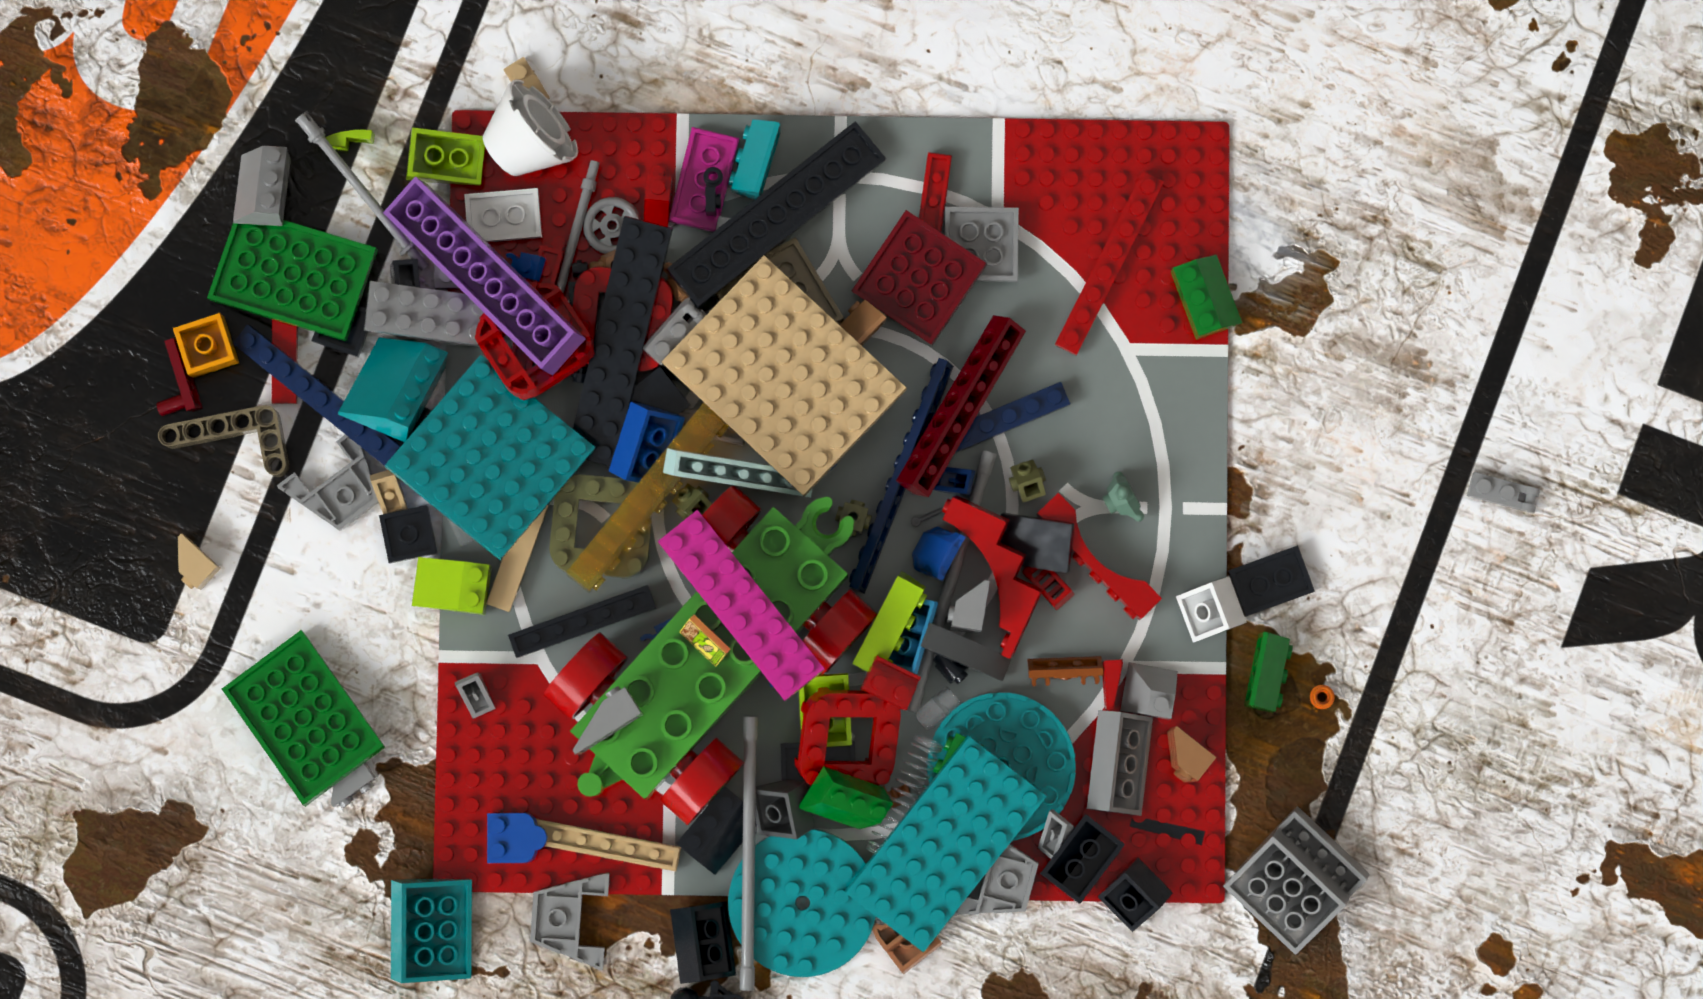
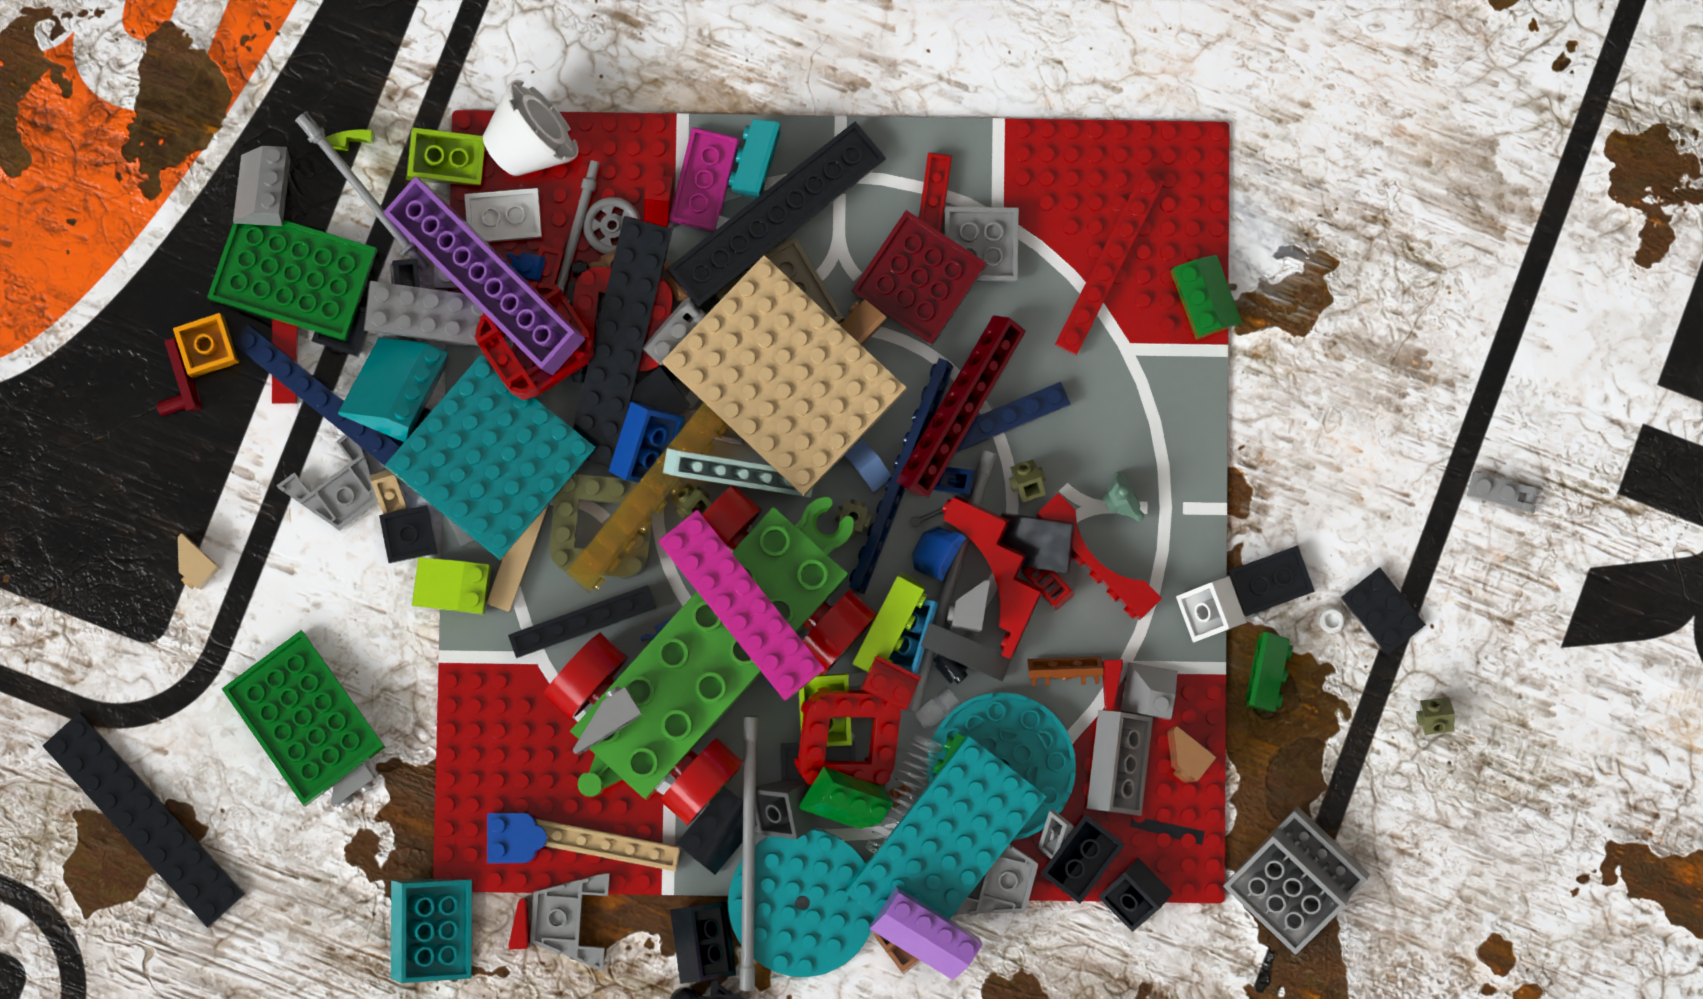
dark tan beam [158,405,289,477] -> none
light grey slope [455,672,496,719] -> none
tan slope [503,57,550,100] -> none
tile [680,615,731,667] -> none
black plate [703,167,723,216] -> none
orange plate [1310,685,1335,709] -> none
none -> black plate [42,712,246,928]
none -> red slope [508,898,530,950]
none -> light blue slope [844,439,892,493]
none -> medium lavender slope [869,886,983,980]
none -> white tile [1319,608,1344,633]
none -> black plate [1340,567,1426,656]
none -> olive brick [1416,697,1455,735]

